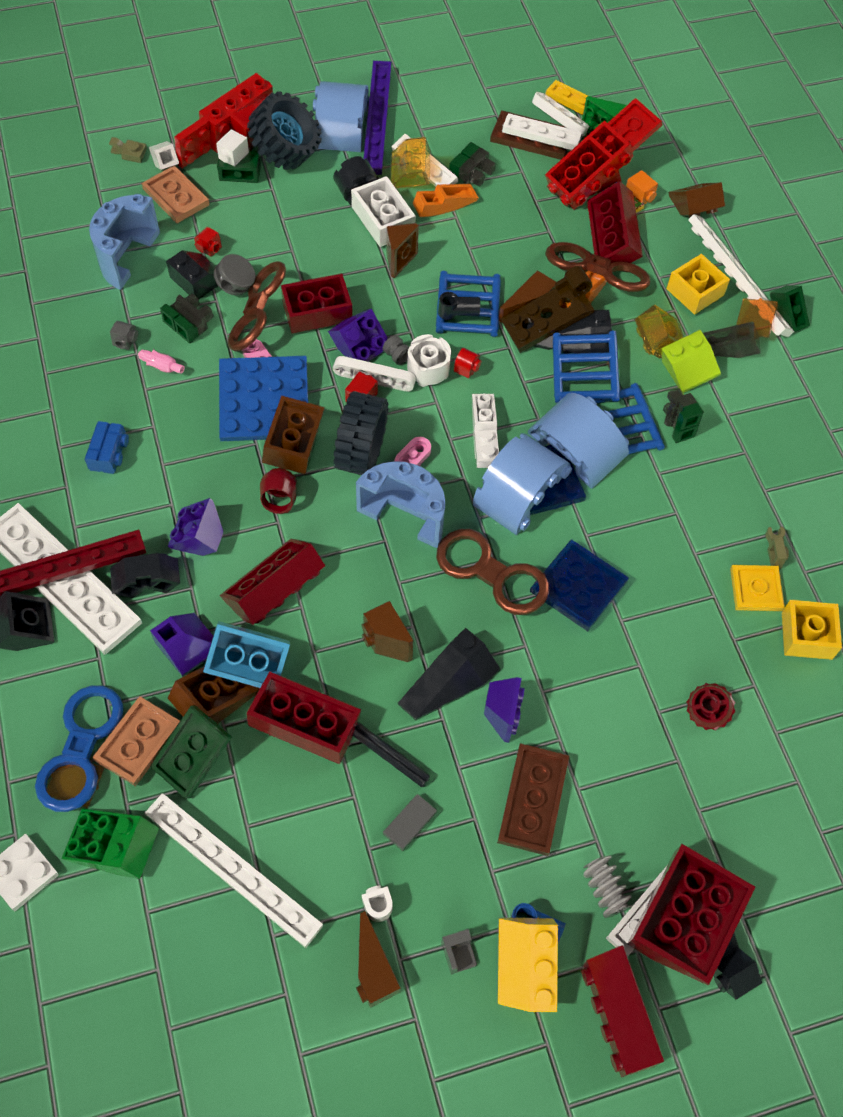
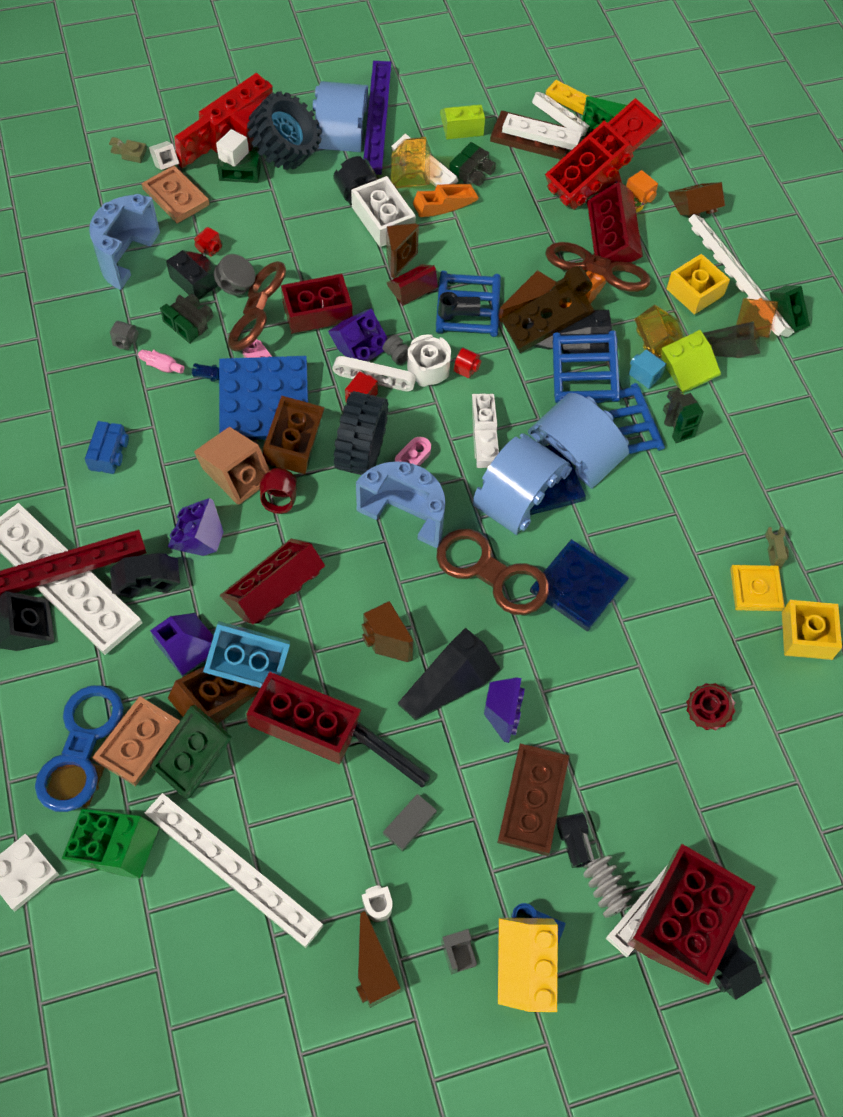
dark red slope [581,945,664,1078] -> none
none -> clear blue pin [192,363,219,382]
none -> nougat slope [194,427,270,505]
none -> dark red slope [387,264,438,306]
none -> lime slope [440,105,485,139]
none -> black piece [556,812,594,868]
none -> dark azure brick [629,349,666,389]

